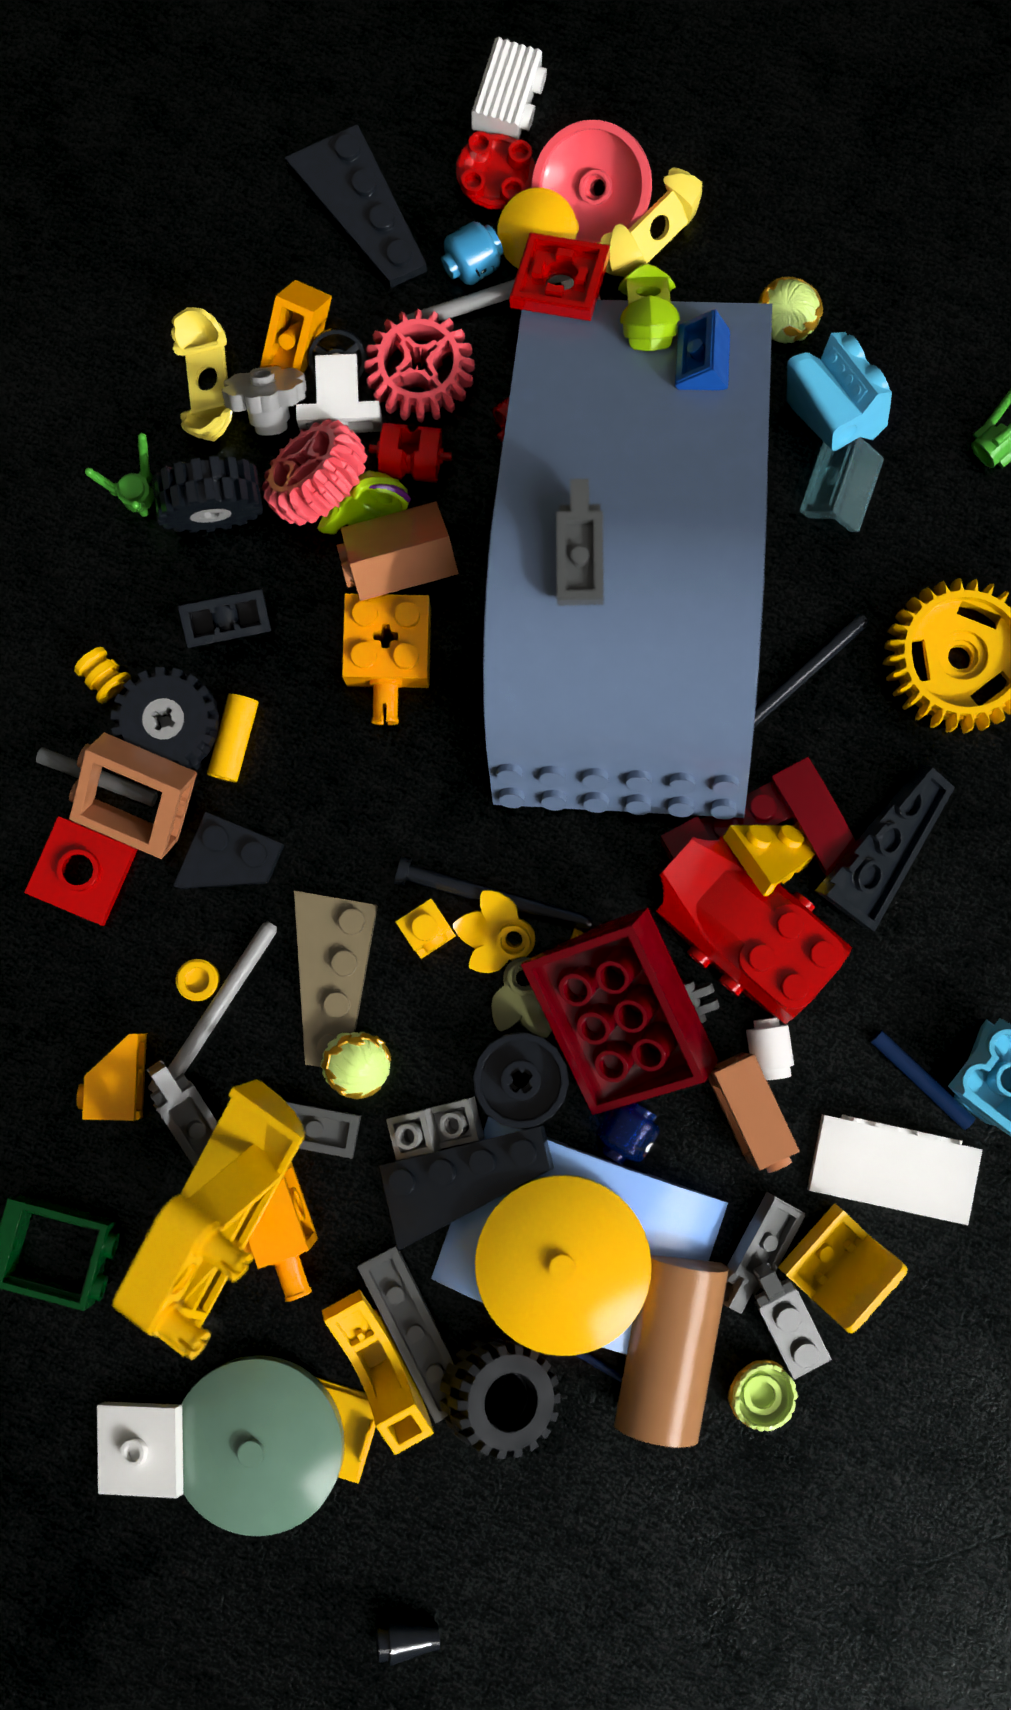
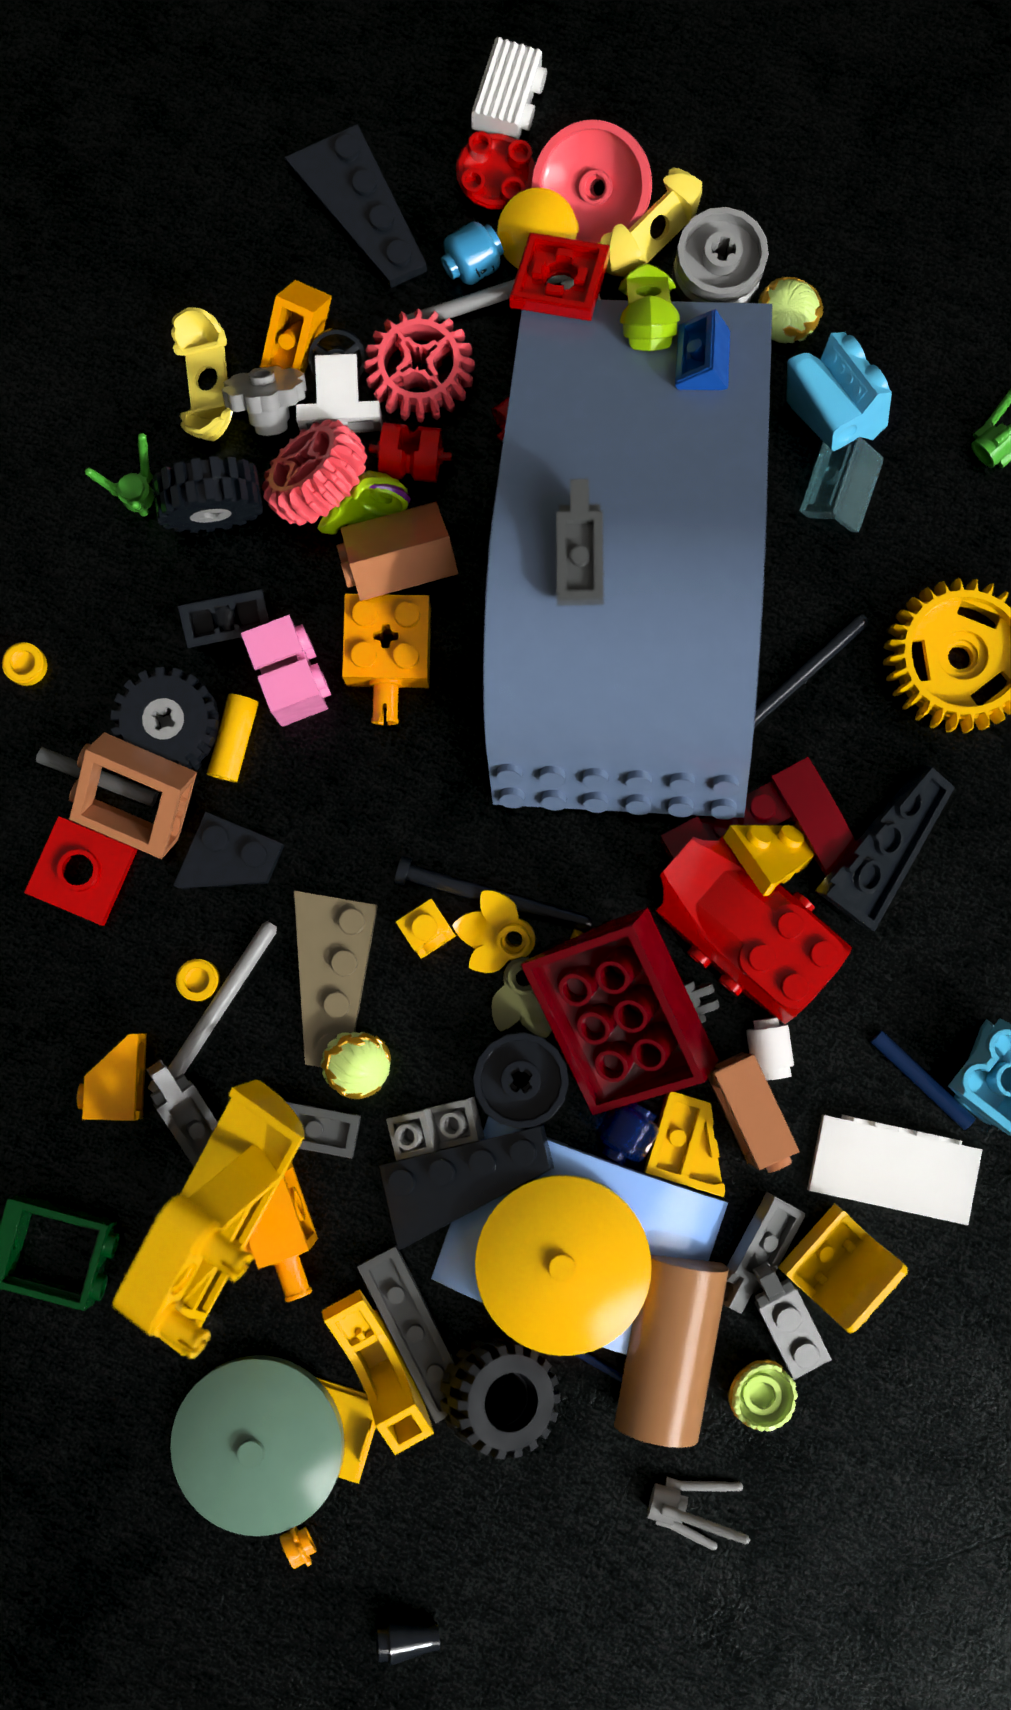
yellow bush [74,647,131,703] -> none
white plate [97,1402,183,1498] -> none
none -> yellow tile [2,642,47,686]
none -> bright pink piece [241,615,331,727]
none -> light orange plate [280,1527,316,1569]
none -> yellow wing [643,1091,725,1197]
none -> light grey plant [647,1477,750,1550]
none -> light grey wheel [672,207,769,303]

